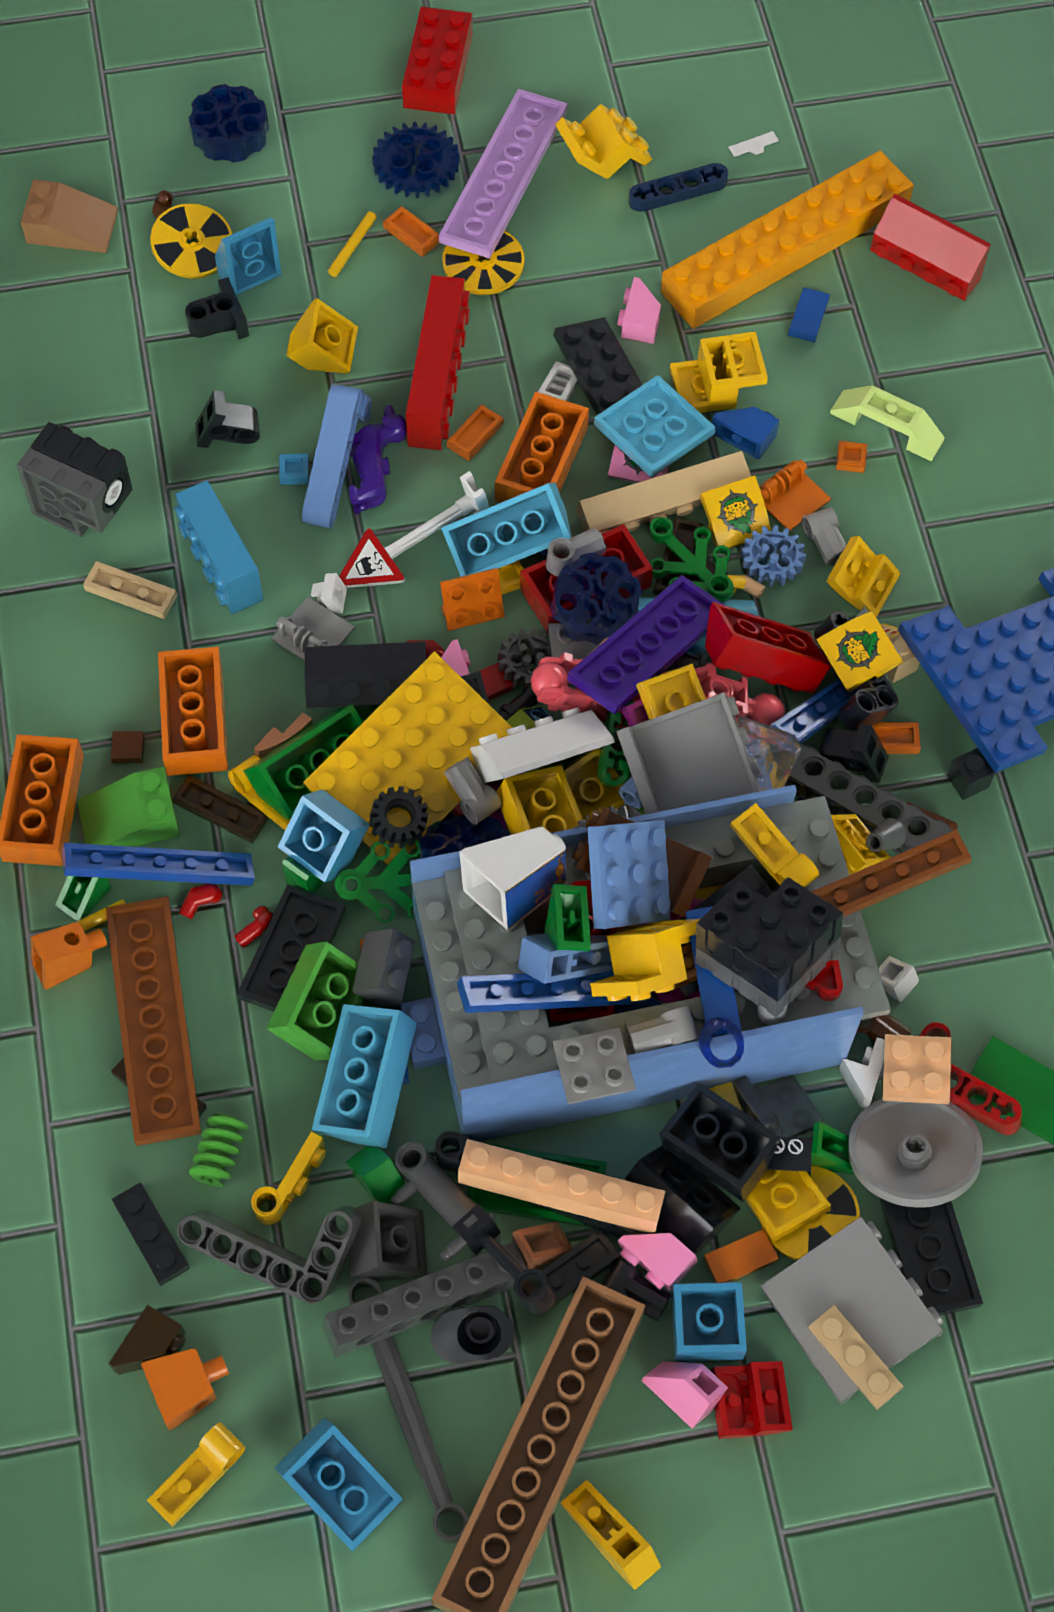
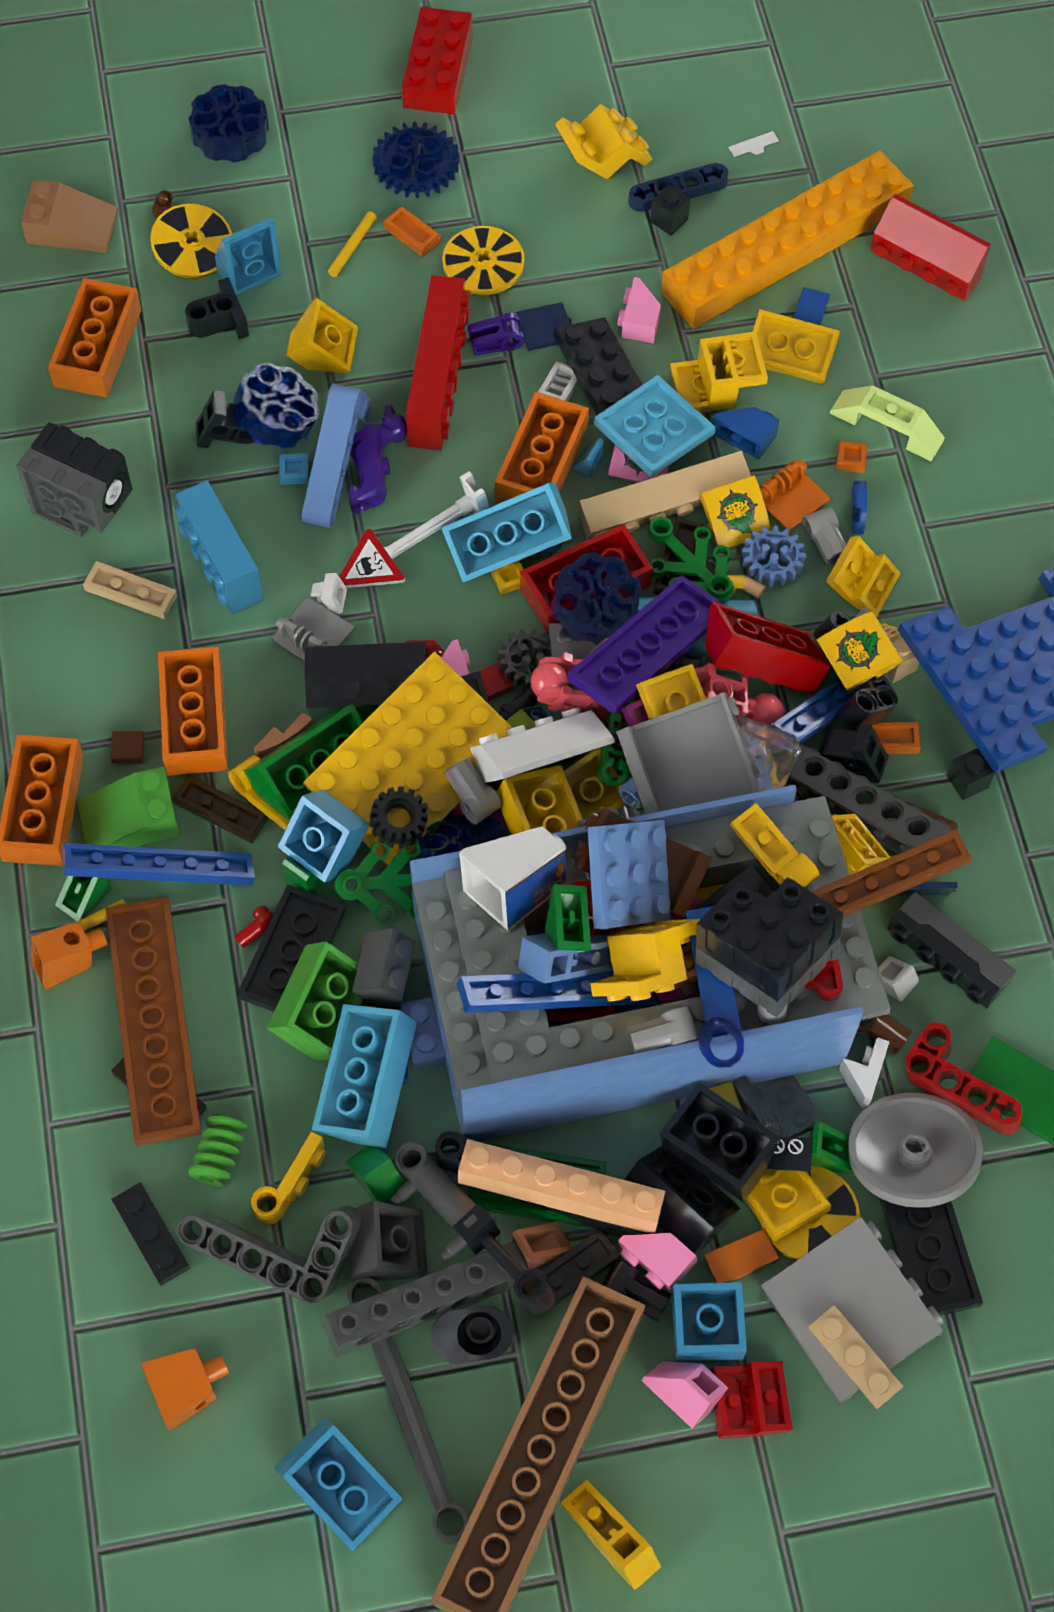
dark brown slope [108,1304,186,1375] -> none
yellow plate [147,1422,246,1527] -> none
red arm [178,883,222,920] -> none
lavender plate [439,89,568,259] -> none
orange hinge [440,568,505,631] -> none
orange tile [447,404,504,462] -> none
light grey piece [546,528,606,576] -> none
light grey hinge [552,1028,636,1105] -> none
dark grey cone [866,819,907,852] -> none
light nougat plate [883,1034,951,1104] -> none
none -> orange brick [48,278,141,398]
none -> clear blue connector [232,363,320,449]
none -> dark purple piece [468,313,525,356]
none -> dark blue piece [516,302,572,351]
none -> dark azure slope [572,438,604,477]
none -> black brick [650,185,690,236]
none -> yellow tile [752,309,840,385]
none -> blue tile [852,481,867,534]
none -> piece [887,891,1016,1009]
none -> dark blue piece [894,882,958,896]

